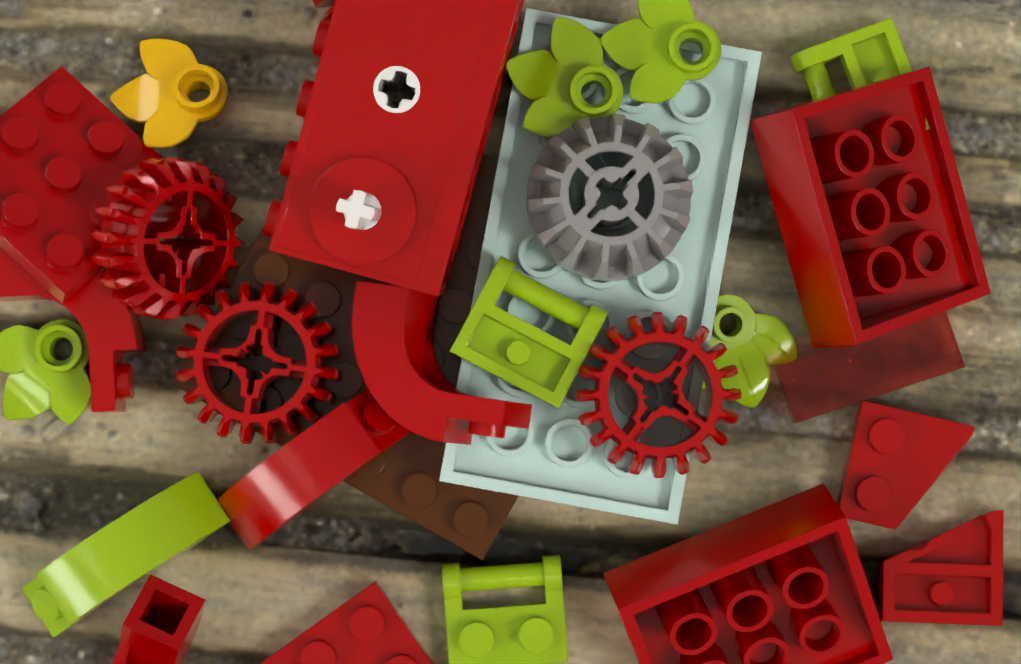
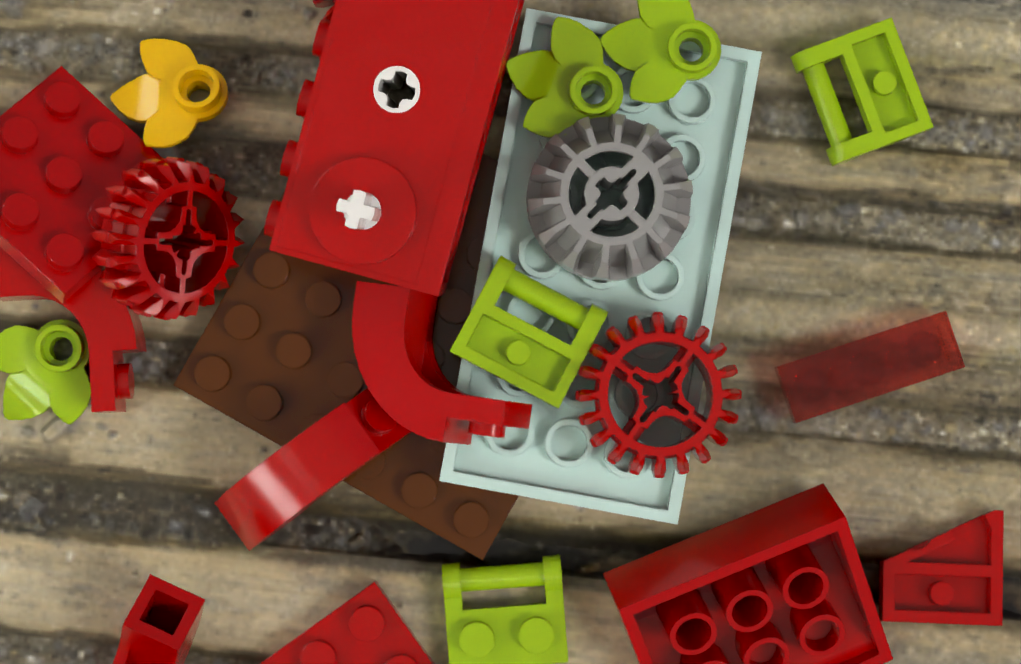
lime arch [22,471,230,638] -> none
red gear [176,282,339,444] -> none
lime plate [702,293,797,408] -> none
red slope [750,66,991,349] -> none
red wing [837,401,975,530] -> none

